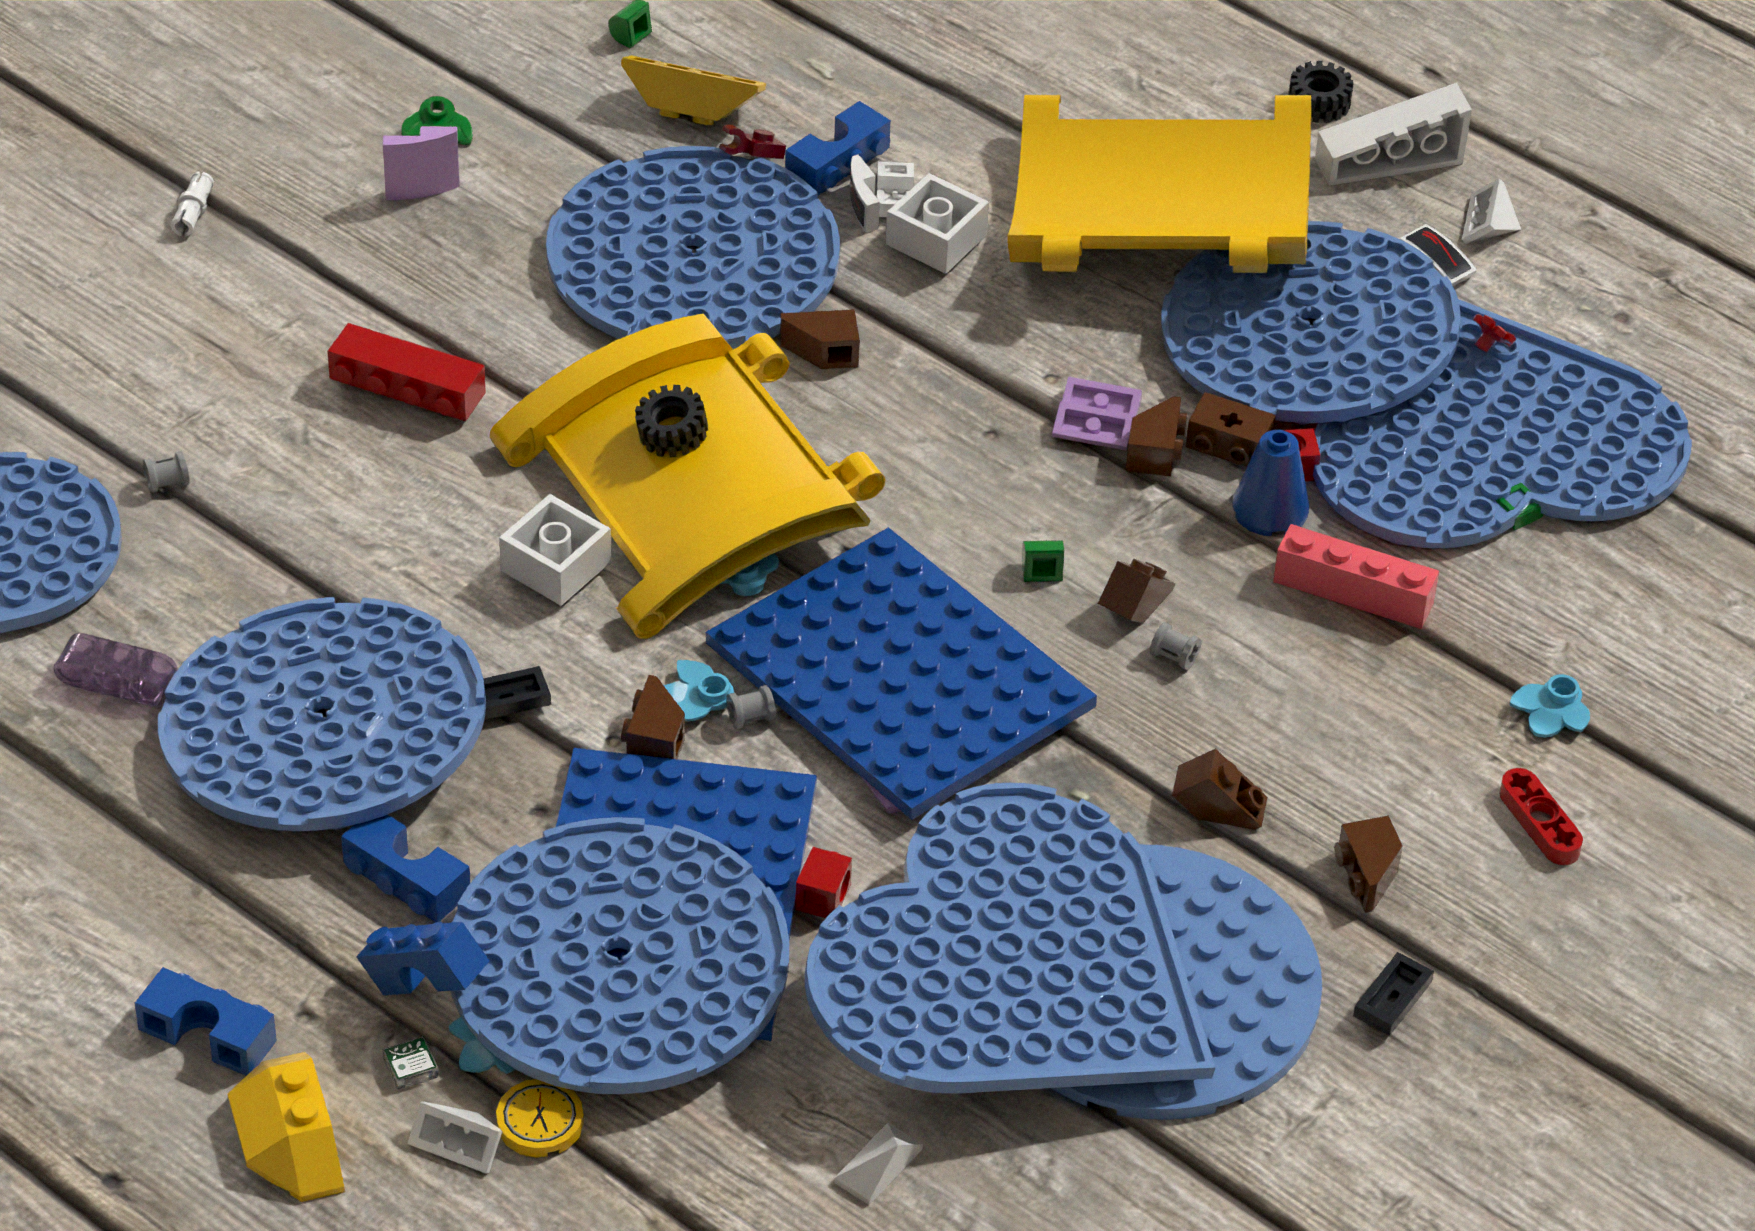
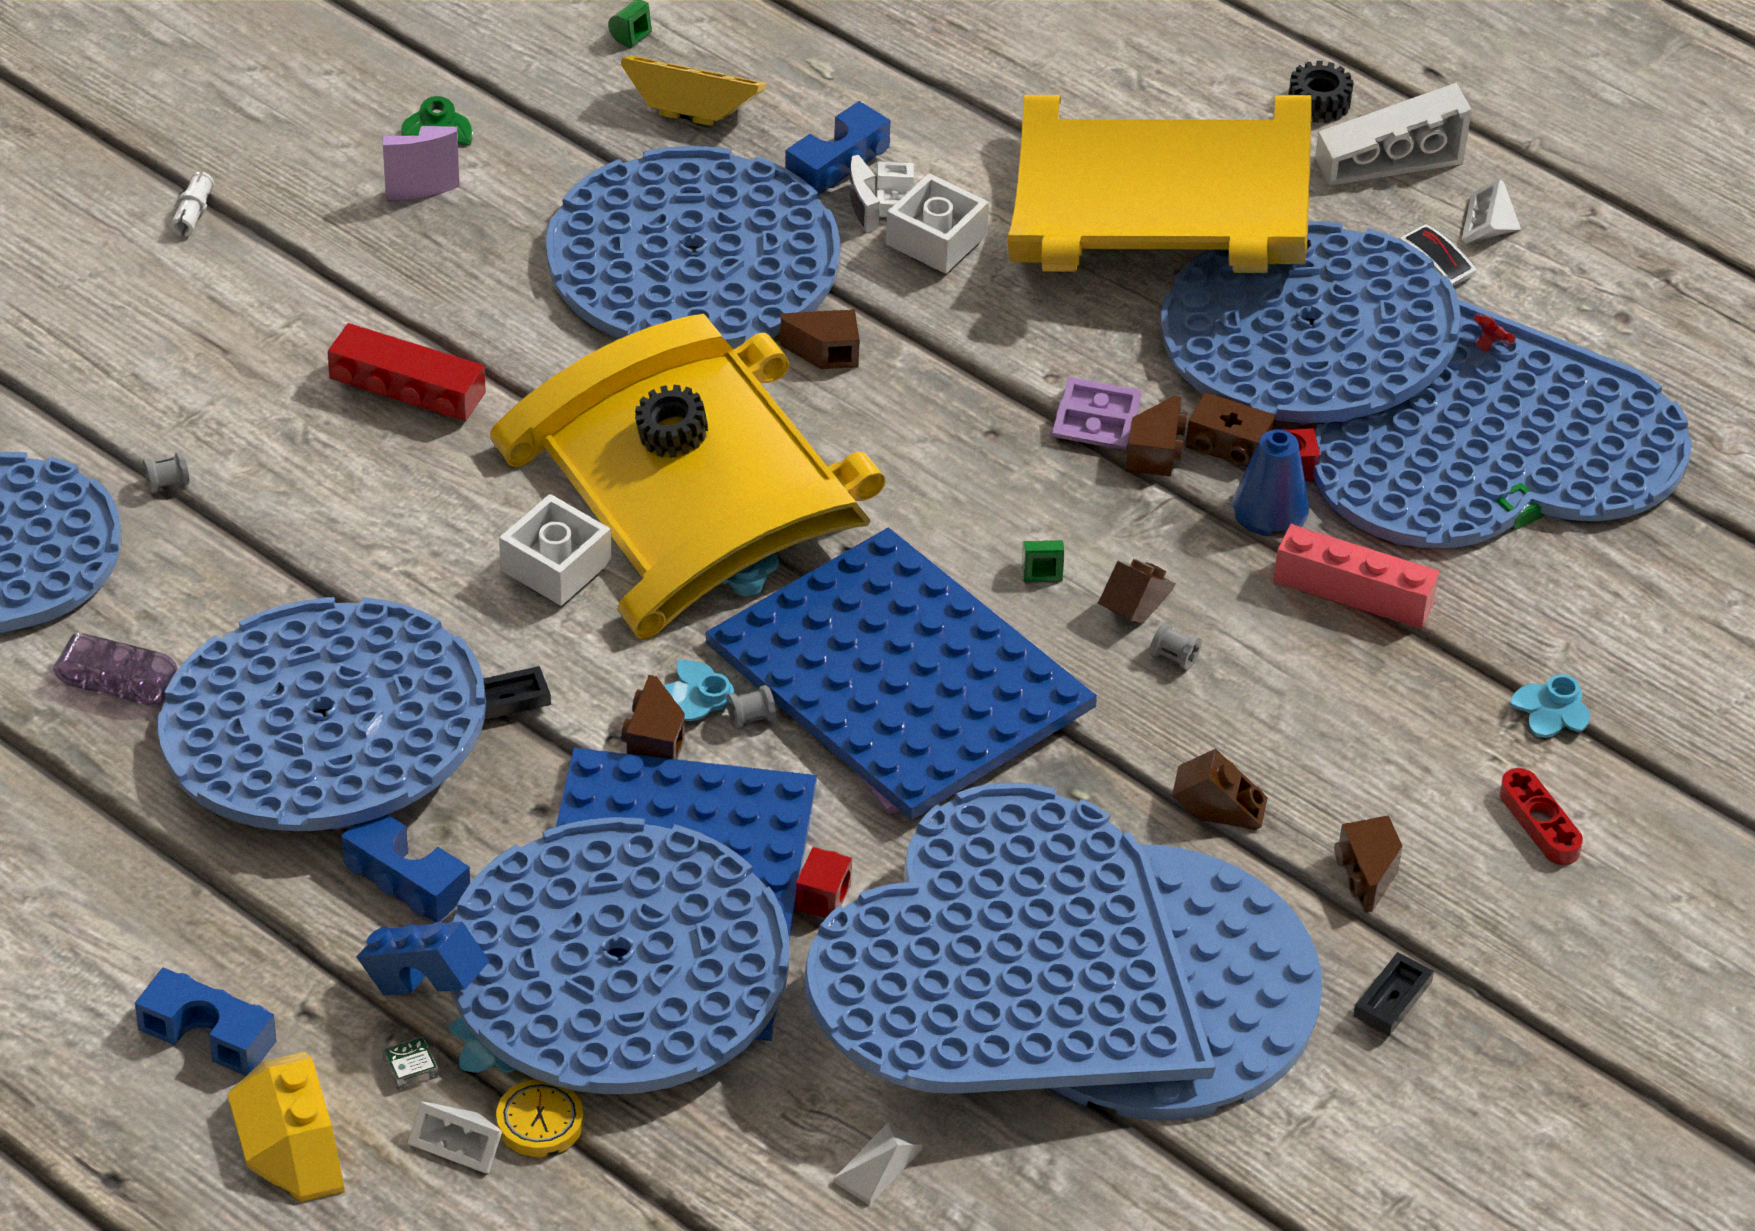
dark red plate [719,125,787,159] -> none

